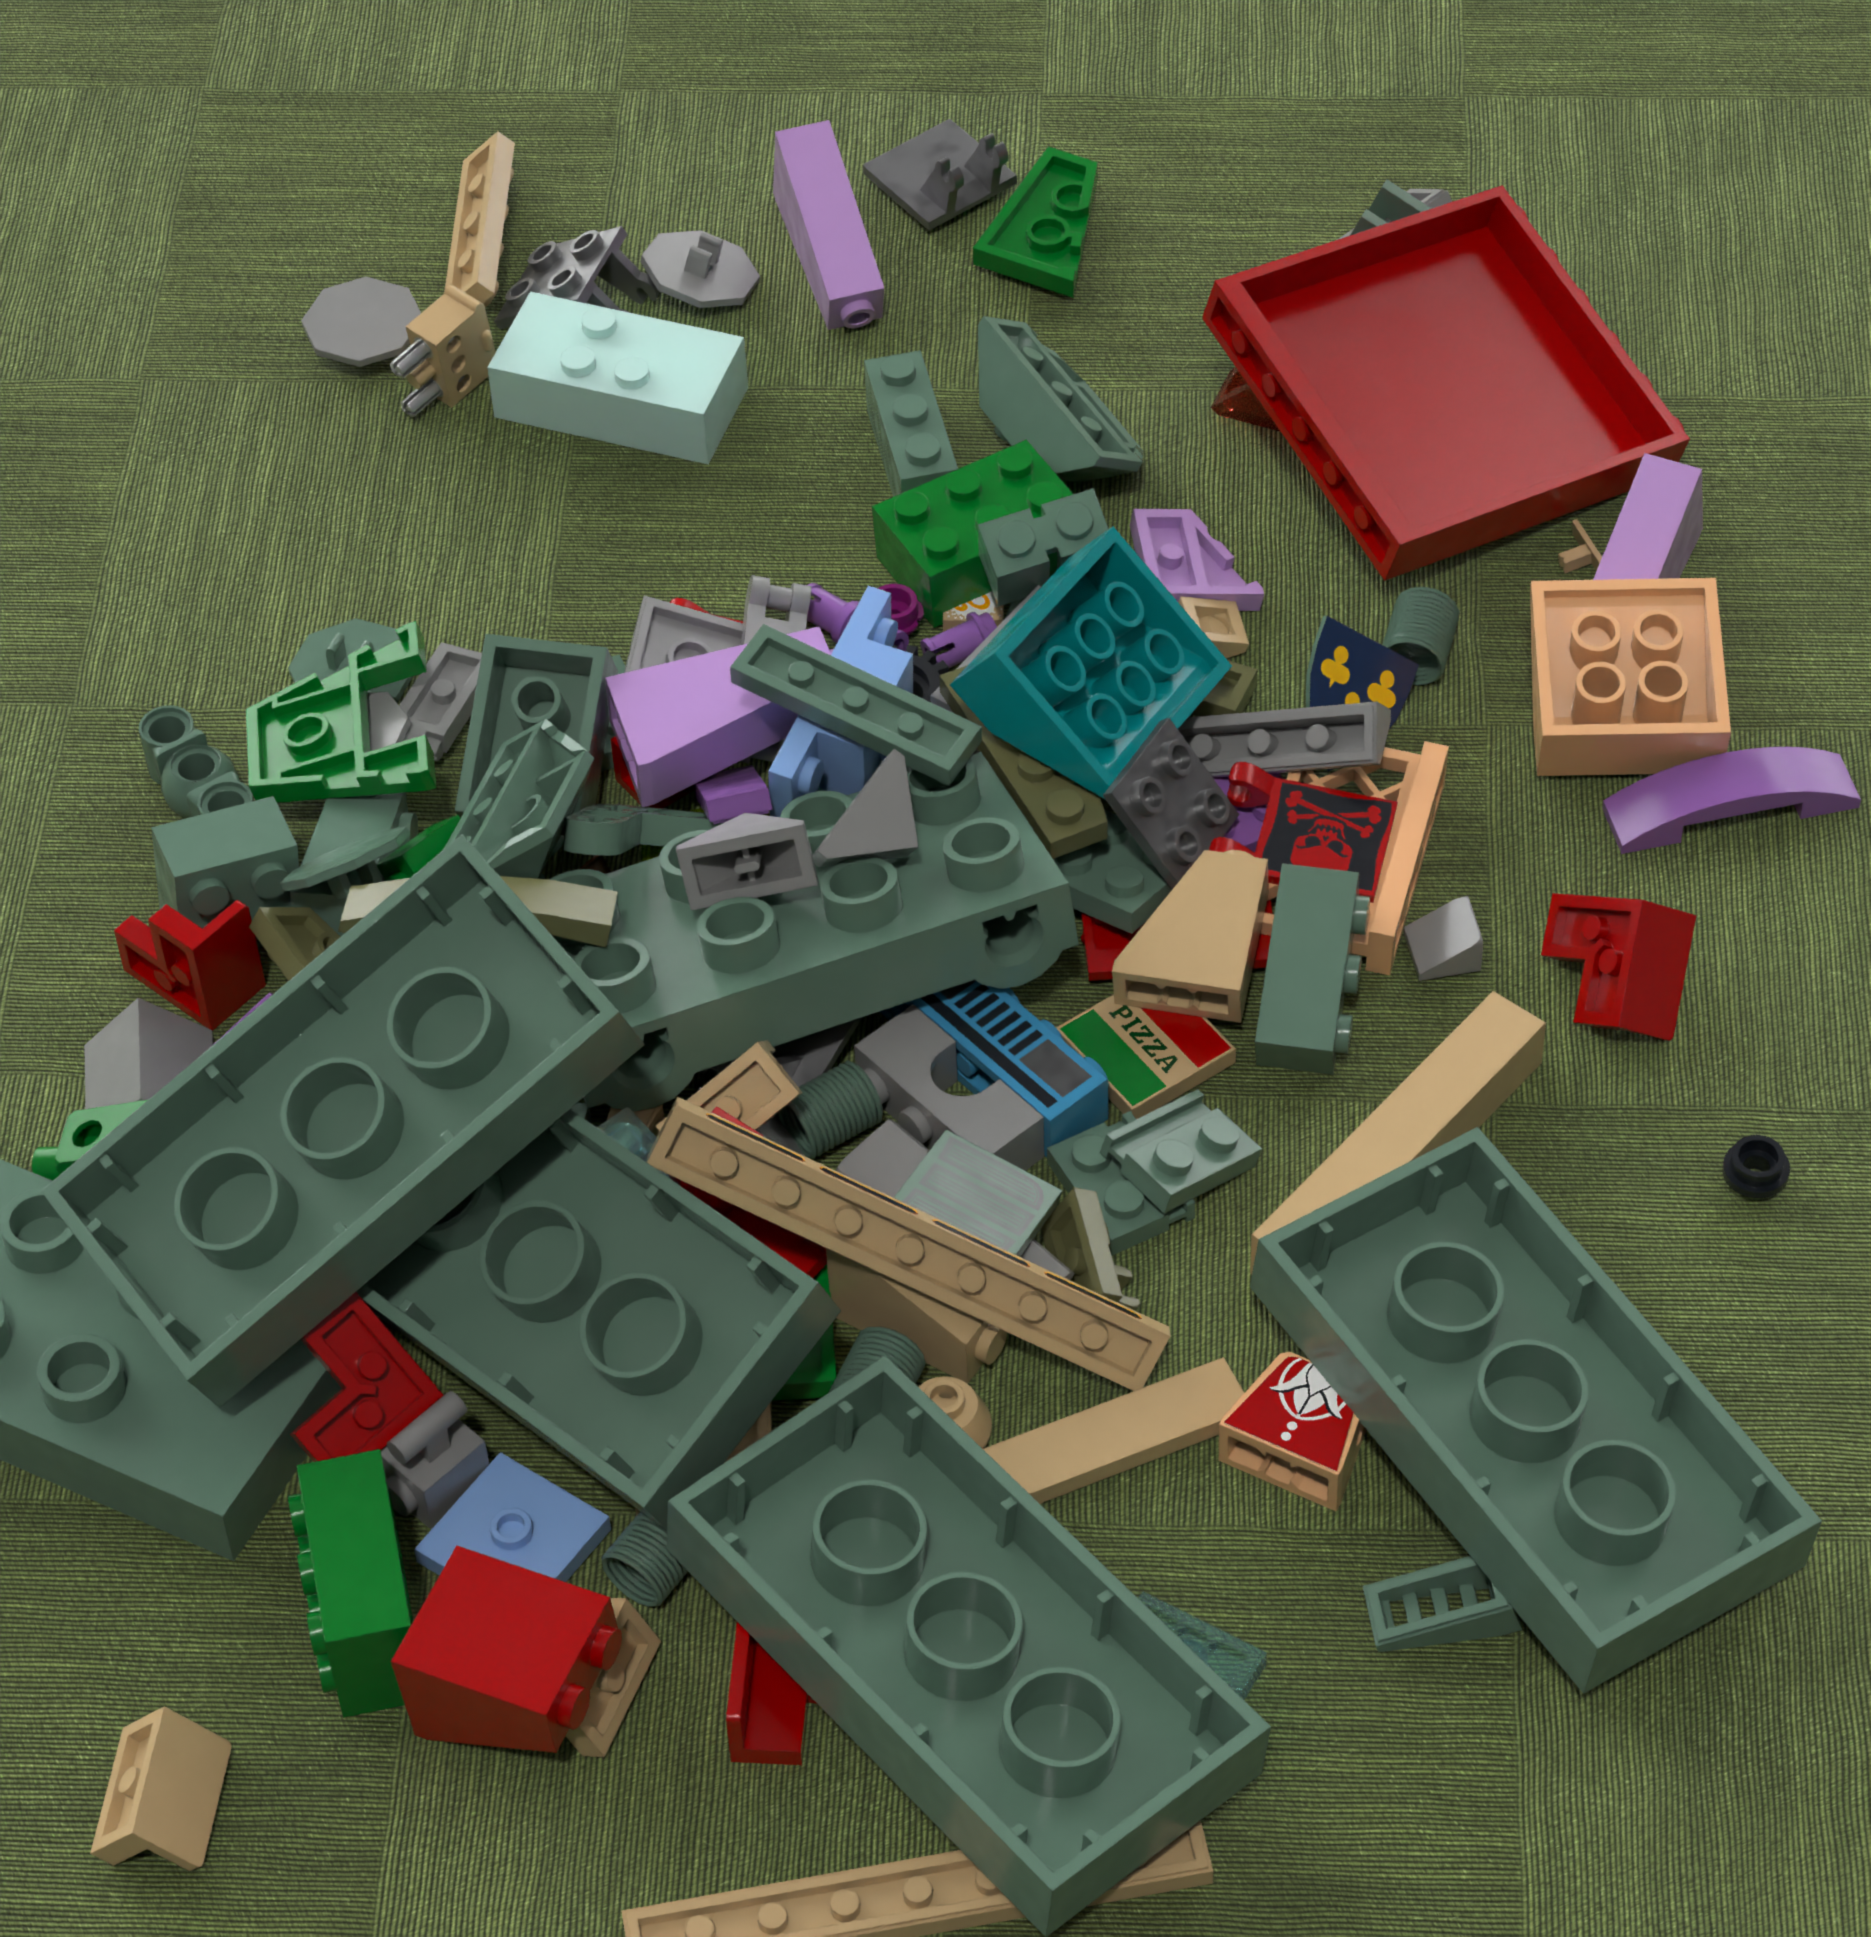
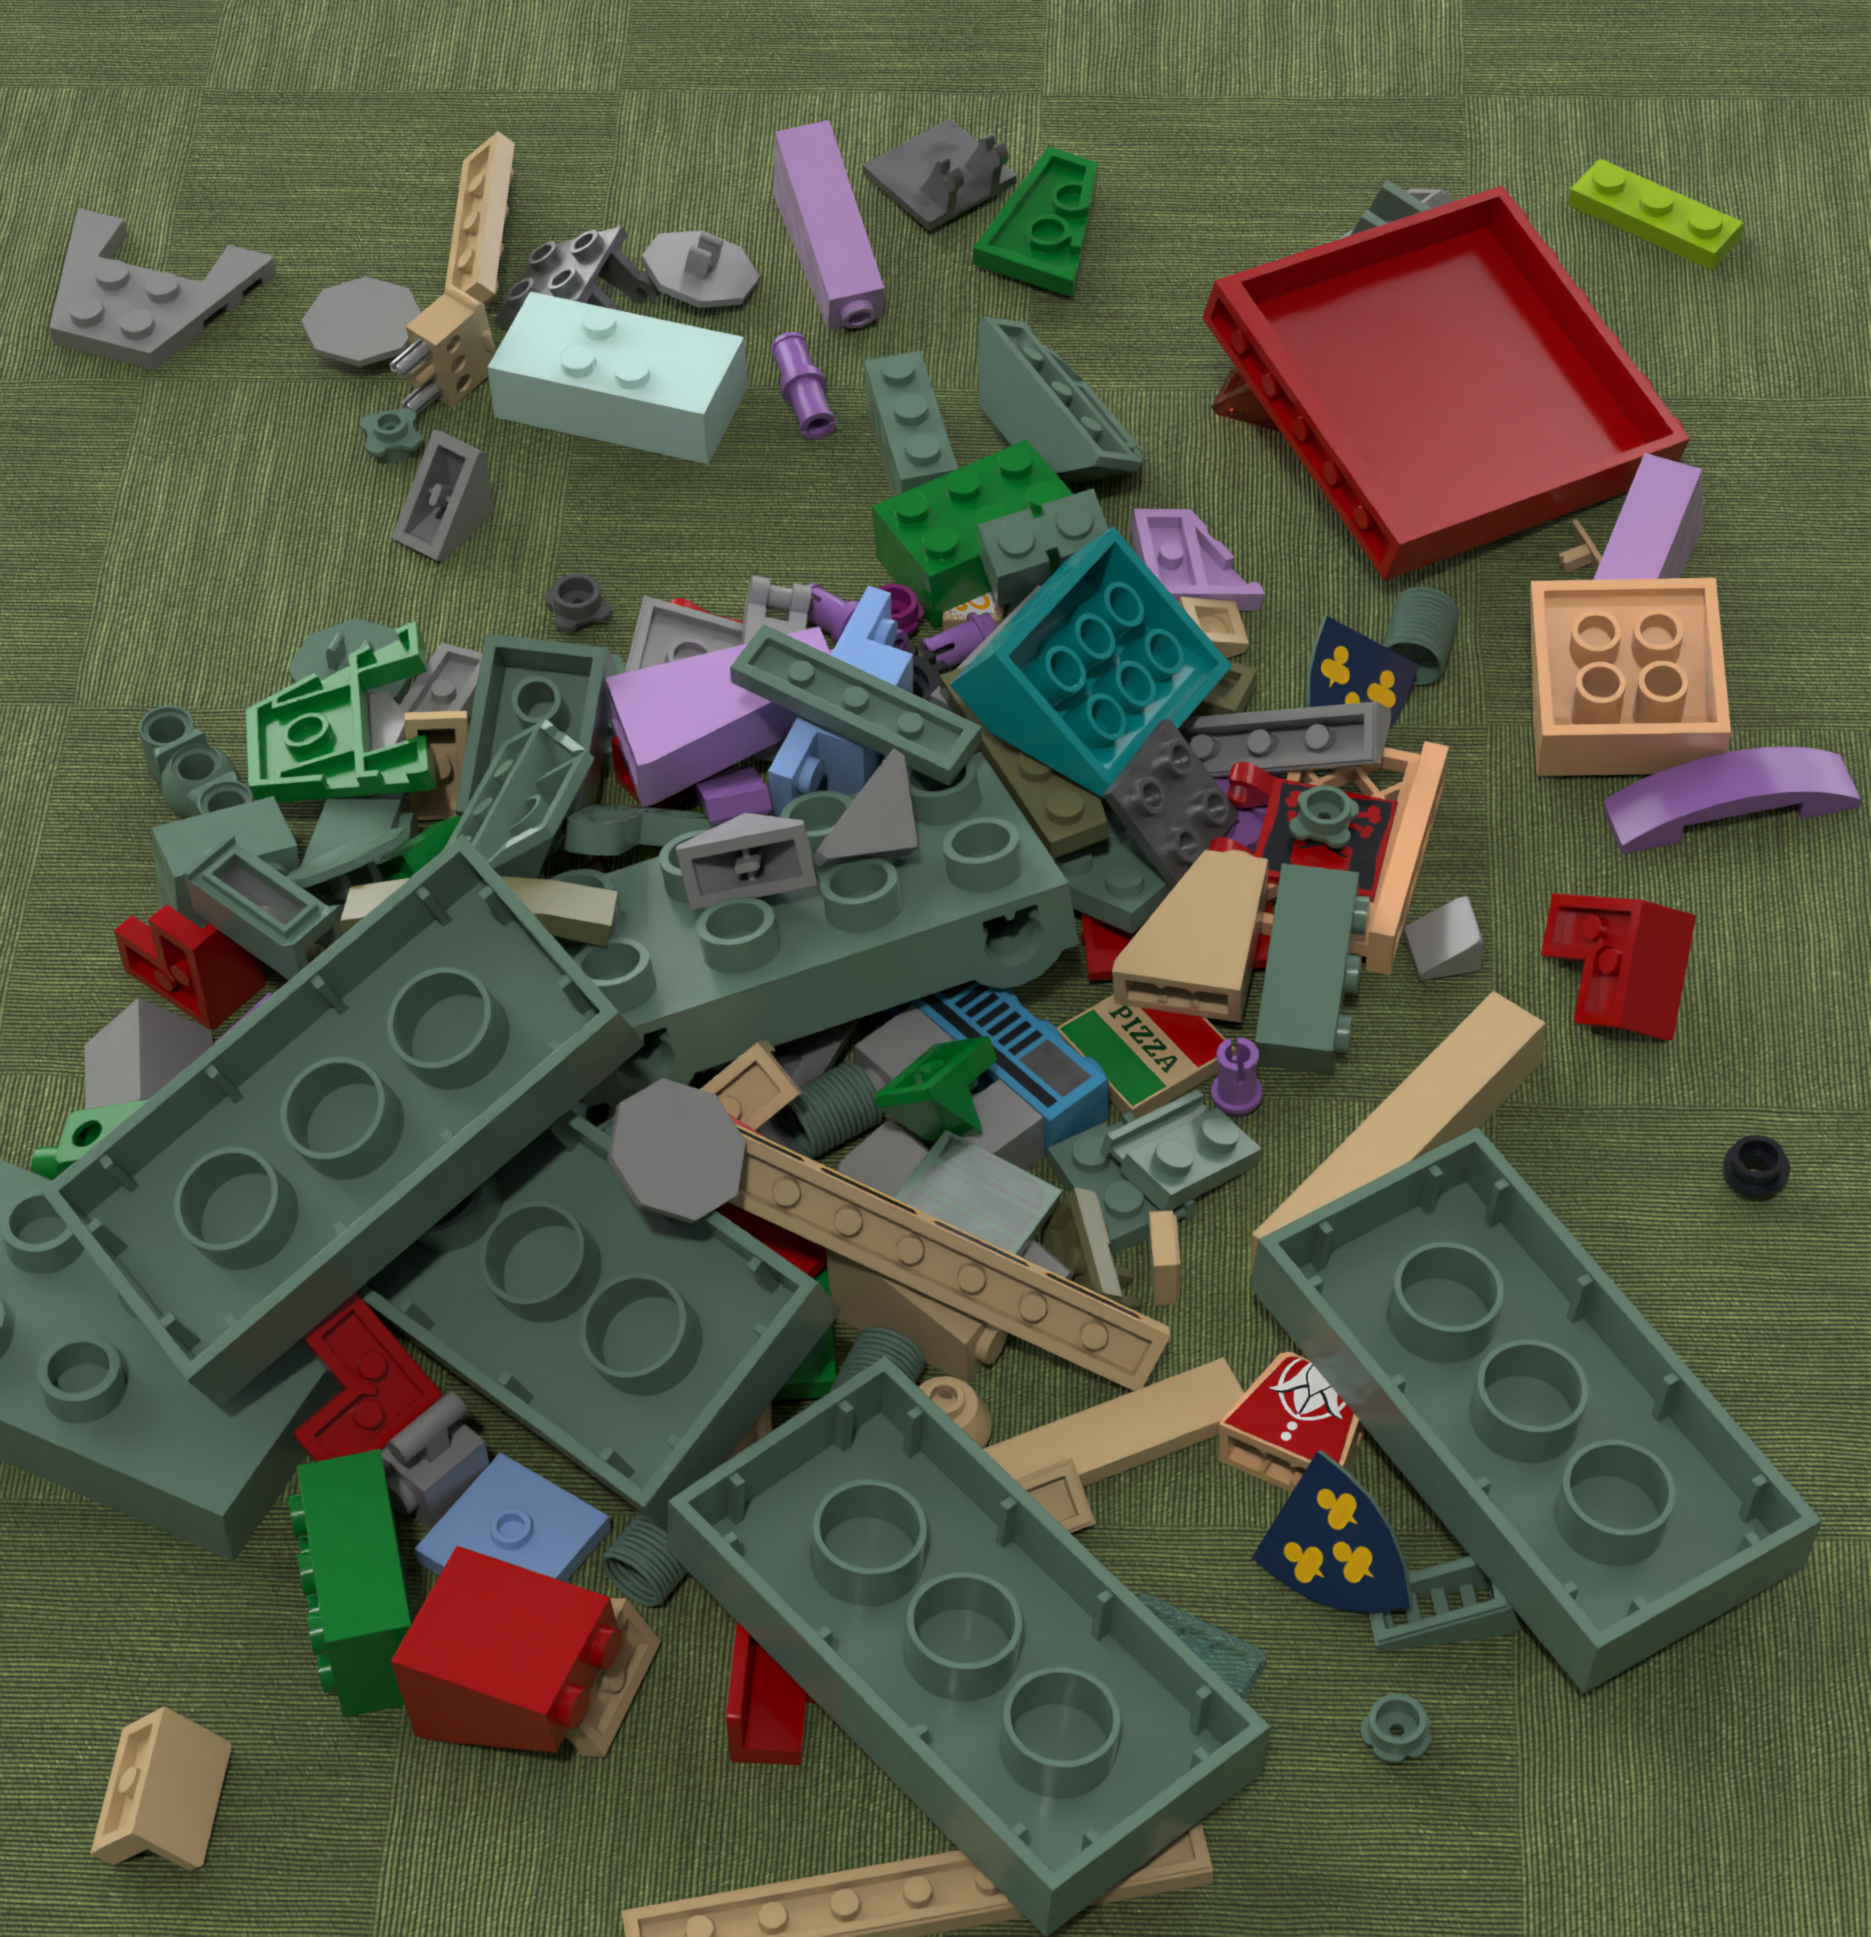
none -> light grey wing [49,208,276,370]
none -> sand green window [184,833,345,980]
none -> sand green plate [360,408,422,463]
none -> light grey slope [391,429,494,562]
none -> tan slope [404,711,469,820]
none -> dark grey plate [544,573,612,632]
none -> light grey piece [607,1078,746,1224]
none -> medium lavender pin [770,332,836,440]
none -> green slope [874,1036,997,1141]
none -> tan tile [1013,1458,1096,1533]
none -> tan tile [1149,1211,1181,1305]
none -> medium lavender pin [1211,1037,1262,1117]
none -> dark blue shield [1252,1450,1413,1613]
none -> sand green plate [1289,785,1359,848]
none -> sand green plate [1361,1694,1432,1764]
none -> lime plate [1569,158,1744,270]

